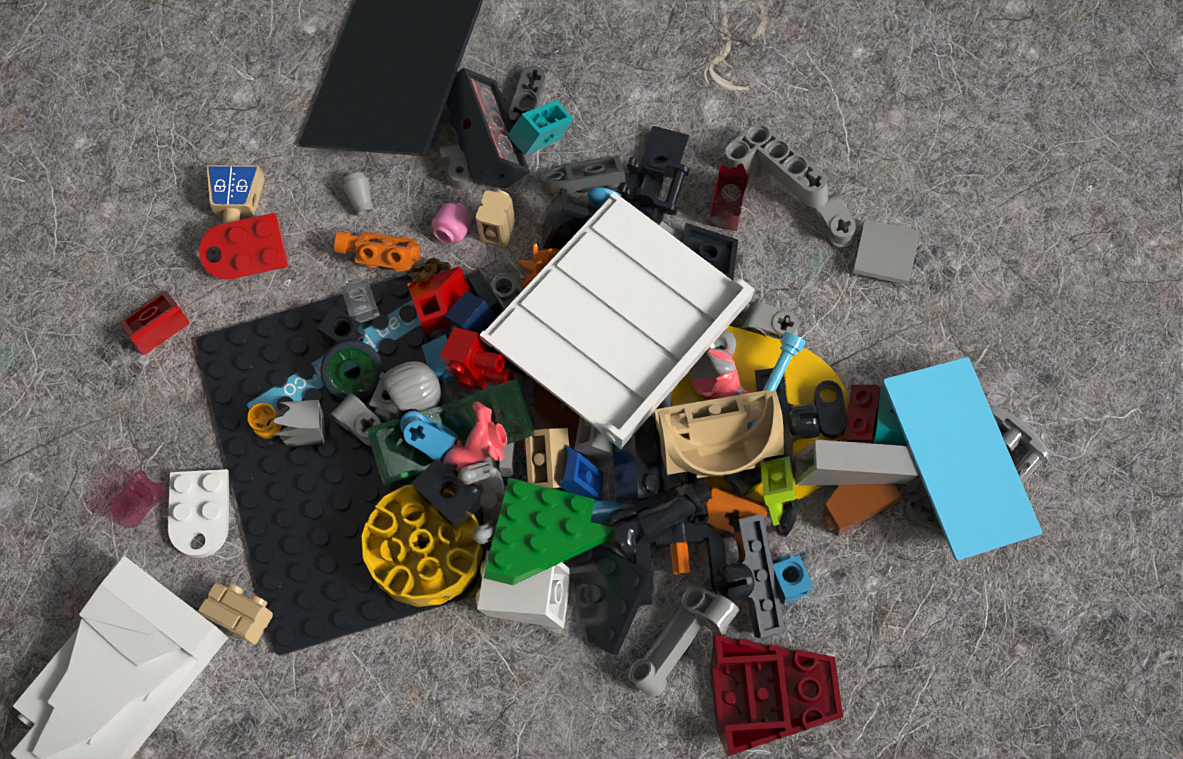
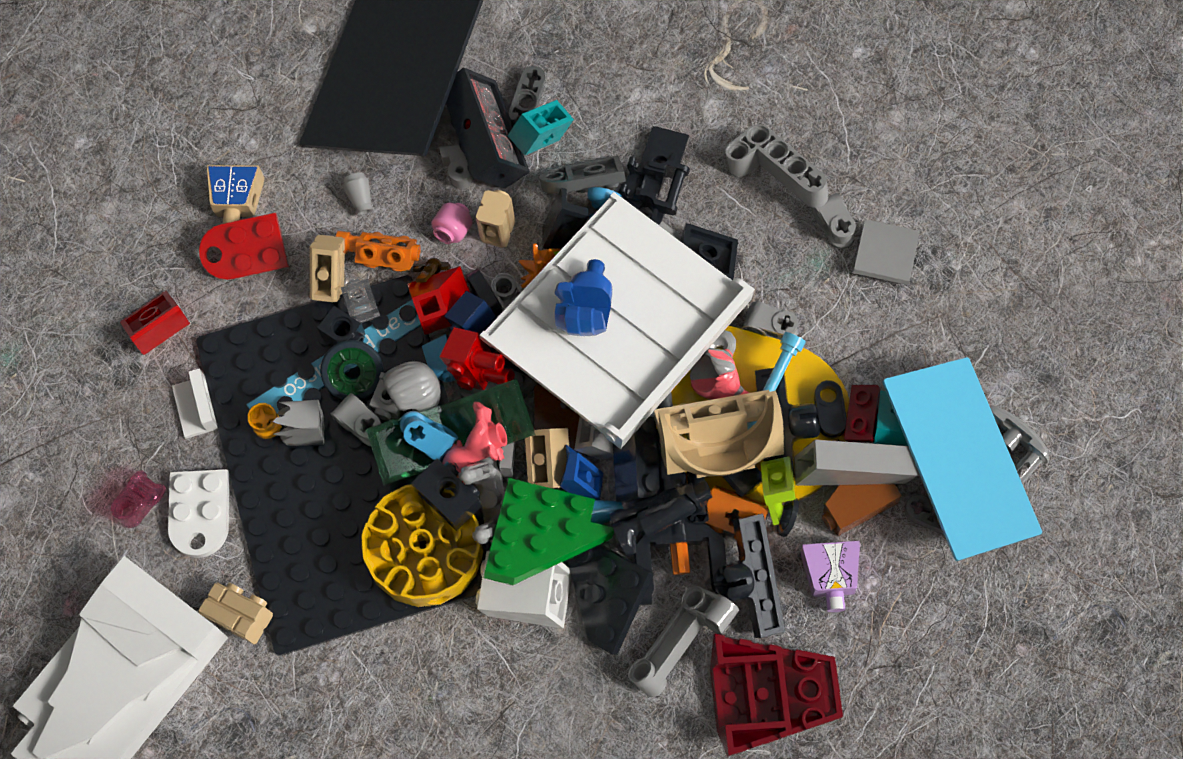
dark red piece [709,163,749,231] -> none
dark azure brick [773,554,814,604] -> none
none -> white panel [172,368,218,439]
none -> tan brick [310,235,345,302]
none -> blue piece [554,259,612,336]
none -> lavender torso [801,541,860,612]

